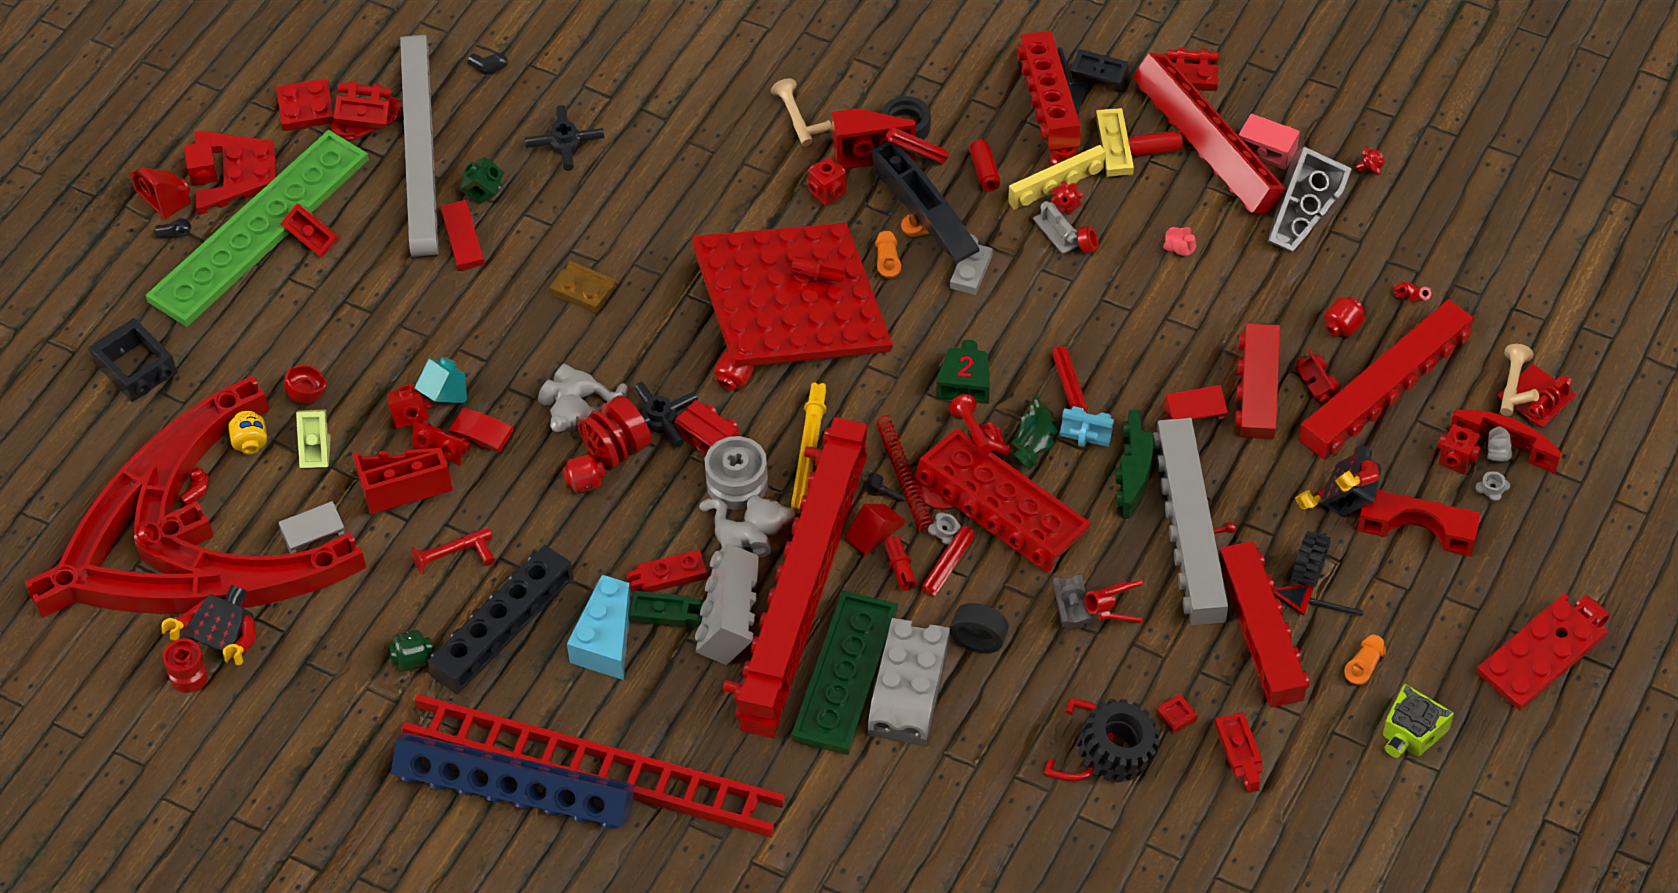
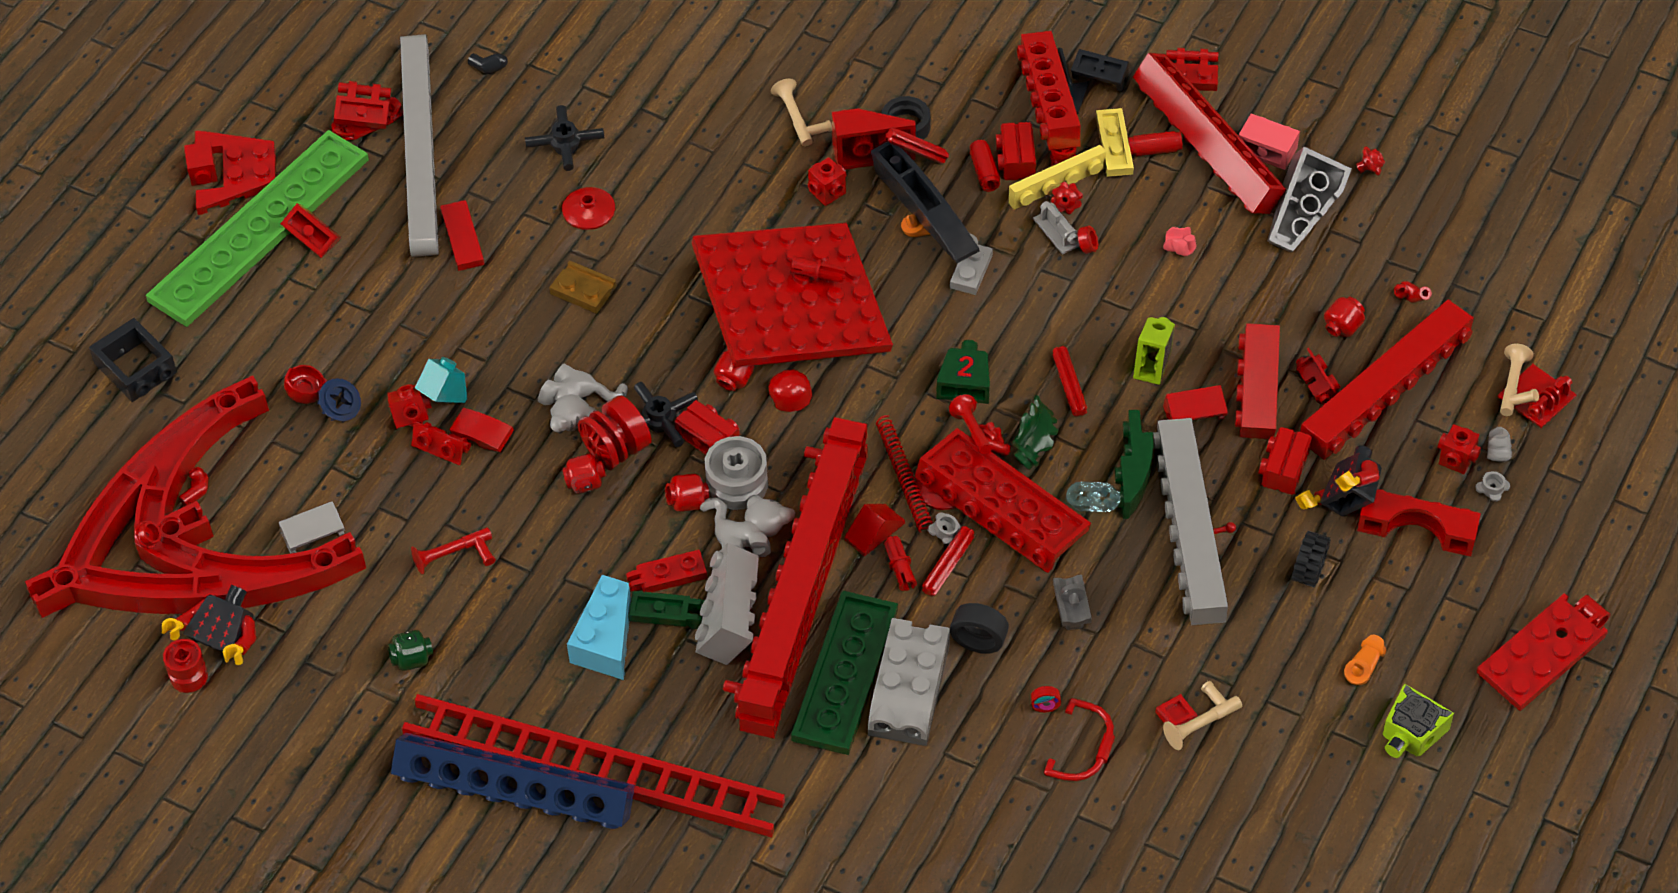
red slope [130,168,191,220] -> none
black arm [155,218,191,238] -> none
yellow head [229,411,267,454] -> none
red plate [276,78,334,131] -> none
yellowish green slope [296,410,331,468] -> none
red wedge [352,448,453,514] -> none
black brick [428,545,574,695] -> none
dark green brick [459,157,504,205] -> none
yellow axle [791,382,827,514] -> none
black hand [866,473,904,502] -> none
orange piece [875,231,901,279] -> none
medium azure hips [1060,406,1114,447] -> none
black tyre [1077,699,1160,782] -> none
red plant [1084,580,1143,623] -> none
red hinge [1214,712,1263,793] -> none
red brick [1219,541,1310,708] -> none
black piece [1273,584,1364,616] -> none
red slope [1449,410,1562,474] -> none
none -> dark blue gear [317,378,361,423]
none -> red dish [562,187,615,230]
none -> red head [665,474,709,512]
none -> red hair [768,369,812,412]
none -> red brick [995,122,1036,181]
none -> red tile [1031,686,1061,713]
none -> clear light blue beam [1066,482,1120,512]
none -> lime torso [1133,317,1175,385]
none -> tan piece [1163,681,1242,750]
none -> red brick [1258,427,1312,495]

